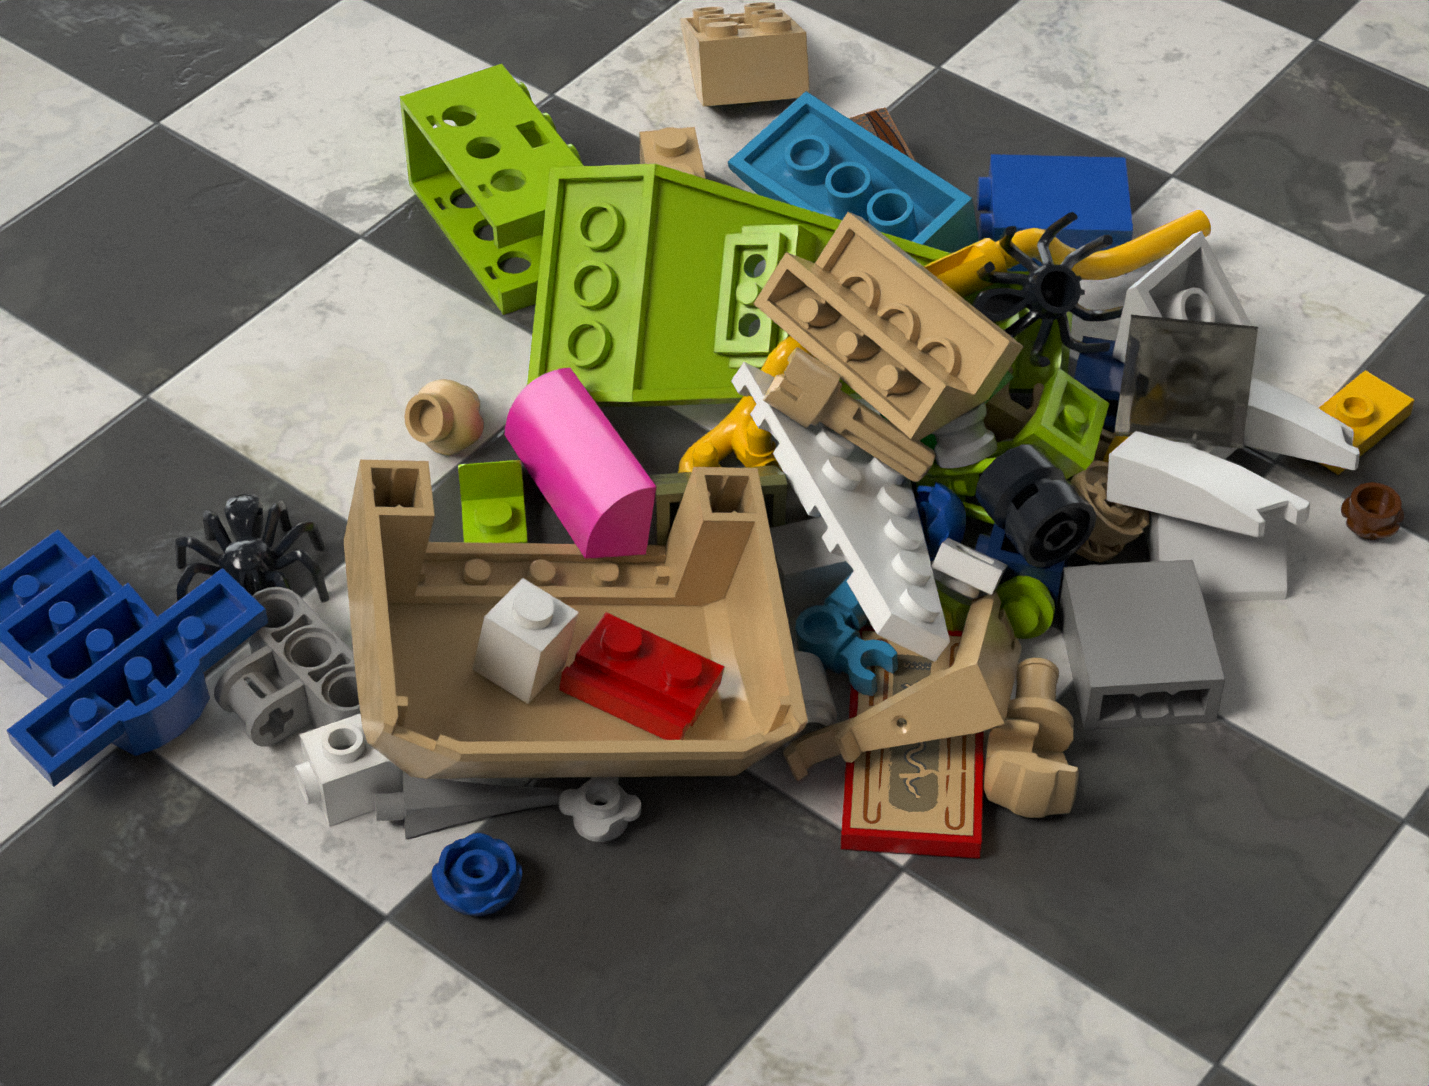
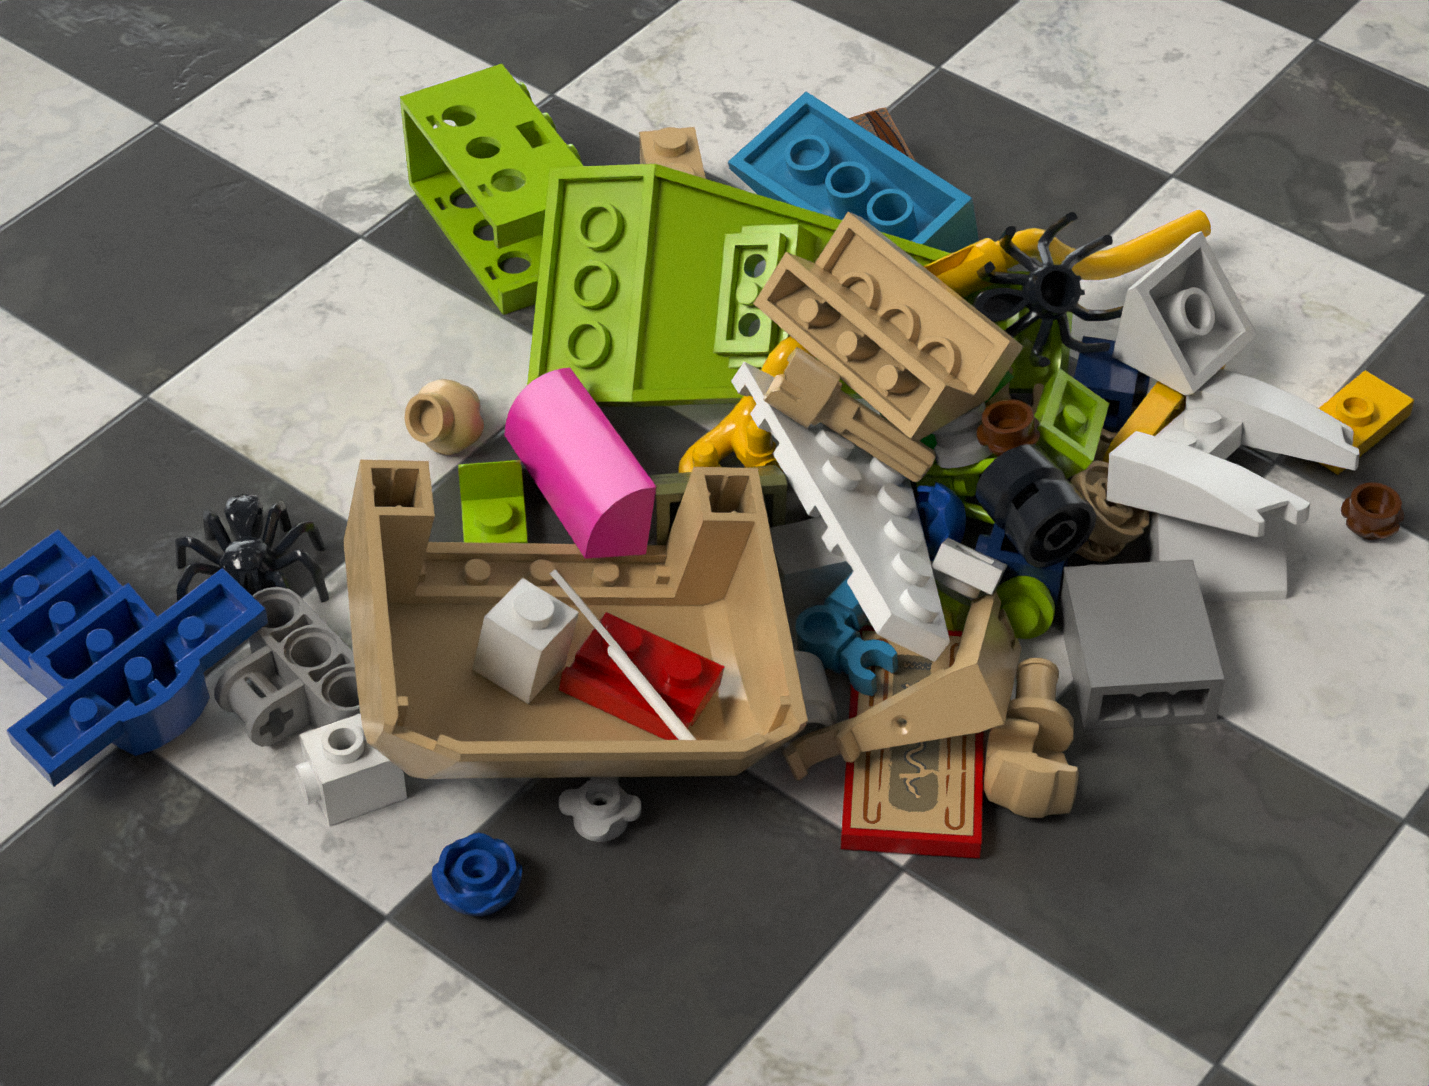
light grey piece [375,772,564,839] -> none
tan slope [680,2,810,107] -> none
blue brick [977,154,1133,275] -> none
clear smoke slope [1115,315,1258,449] -> none
none -> white piece [550,569,696,740]
none -> reddish brown plate [976,400,1040,456]

